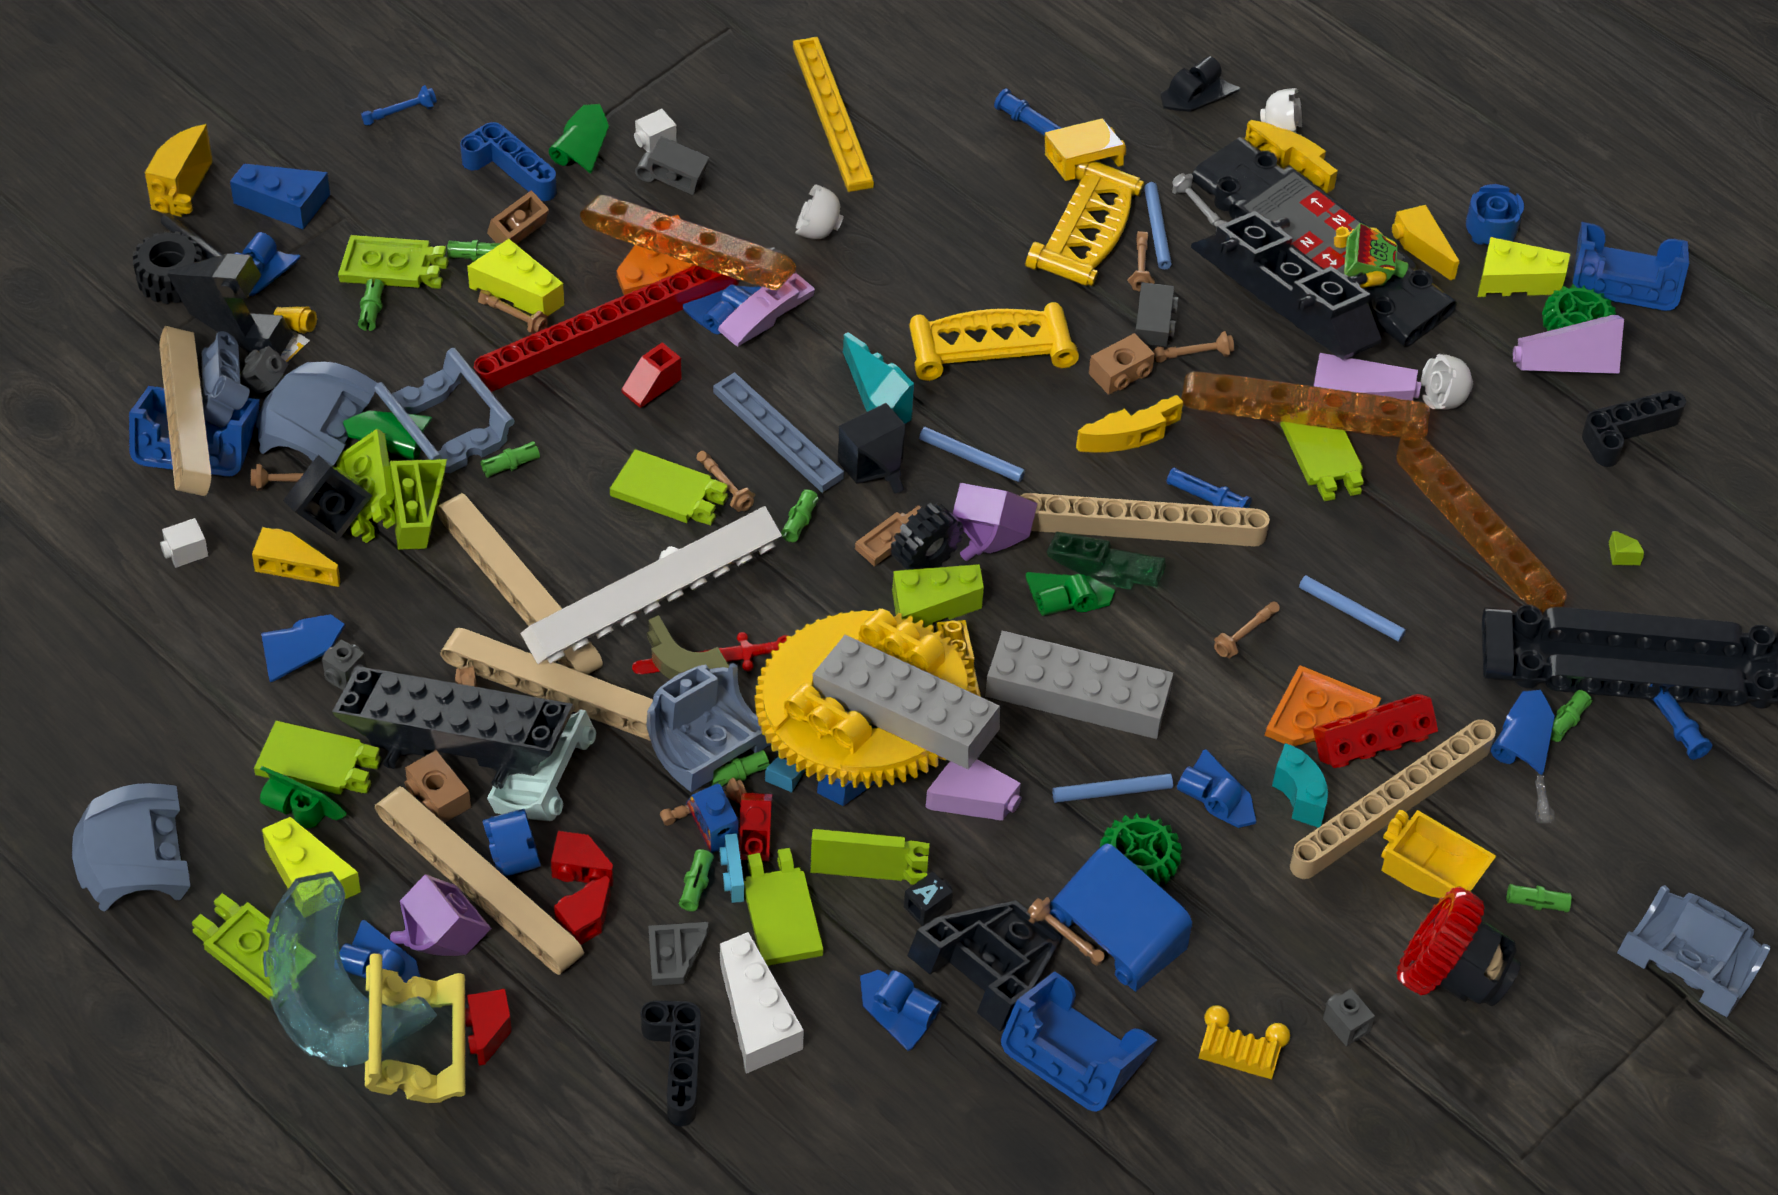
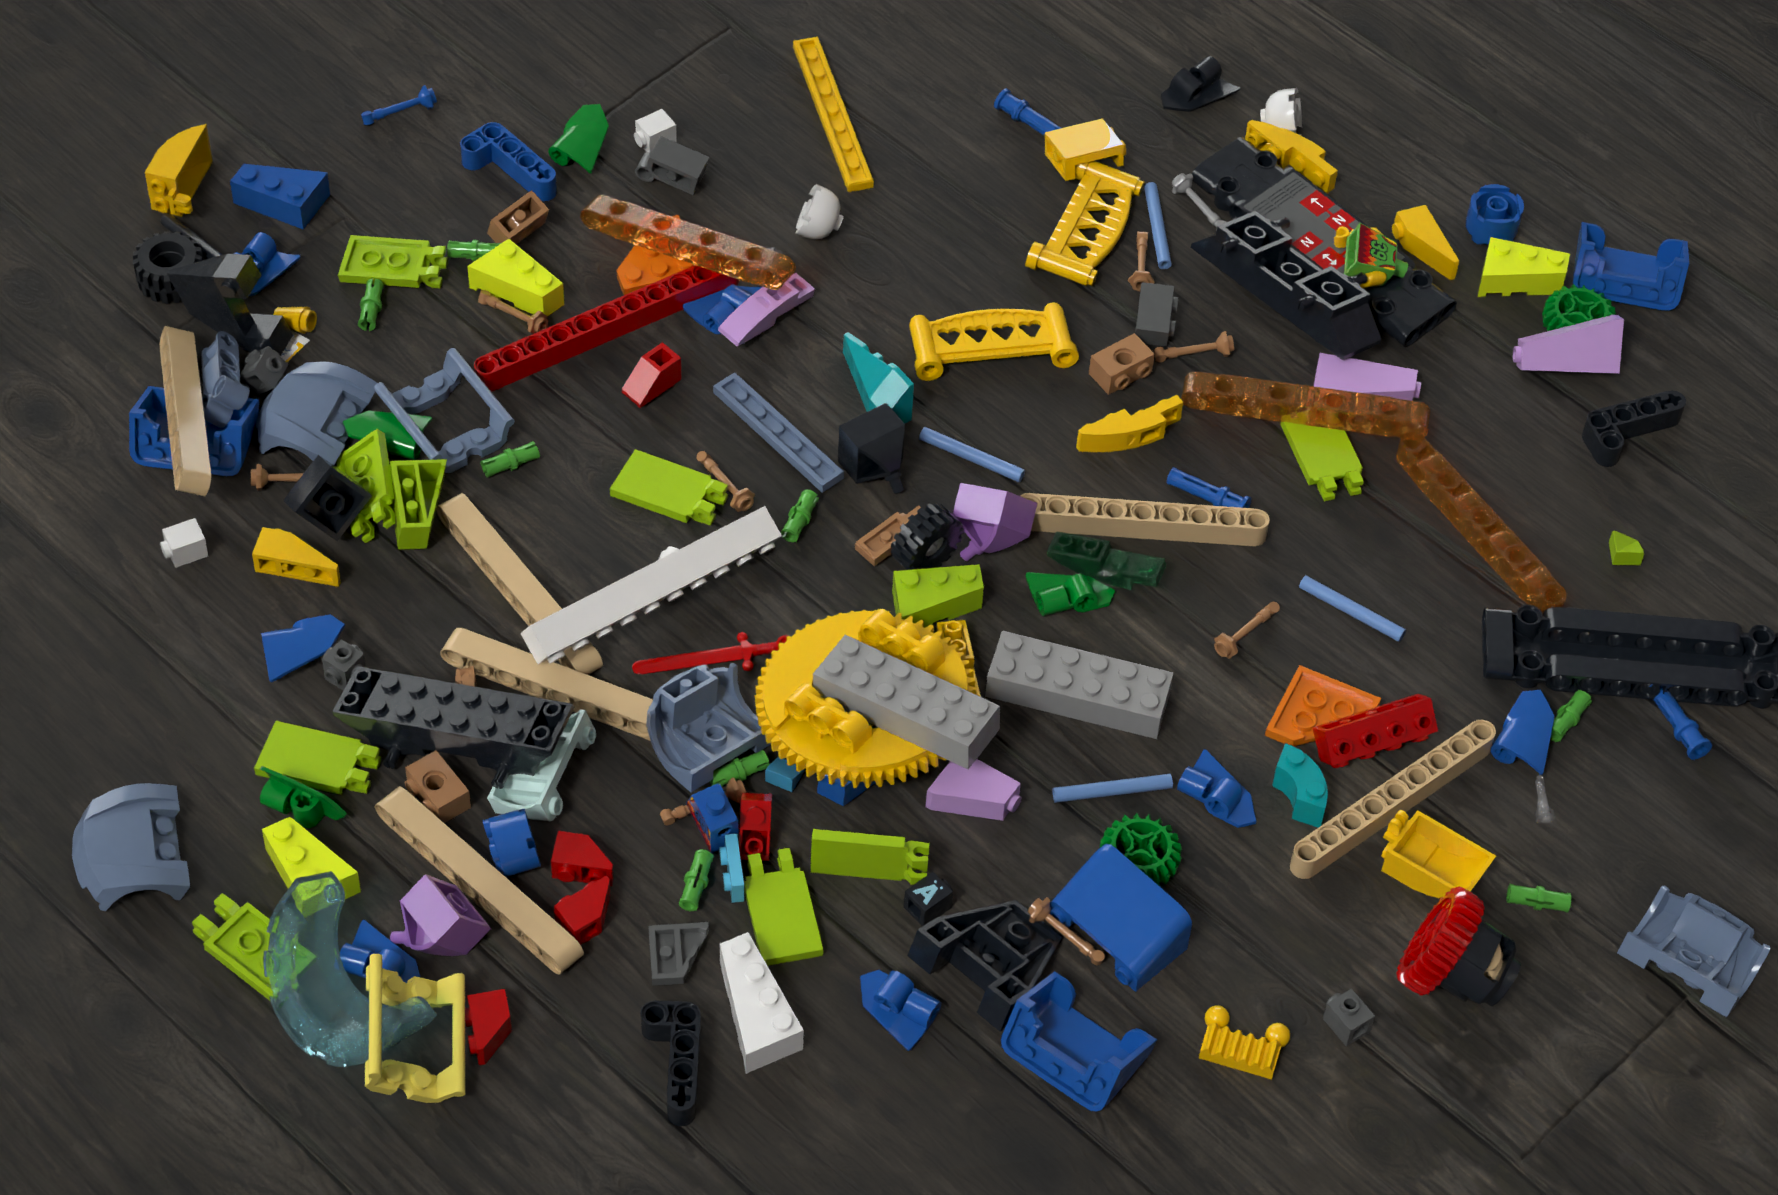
olive arch [646,615,729,679] -> none
white cylinder [1421,354,1473,410] -> none

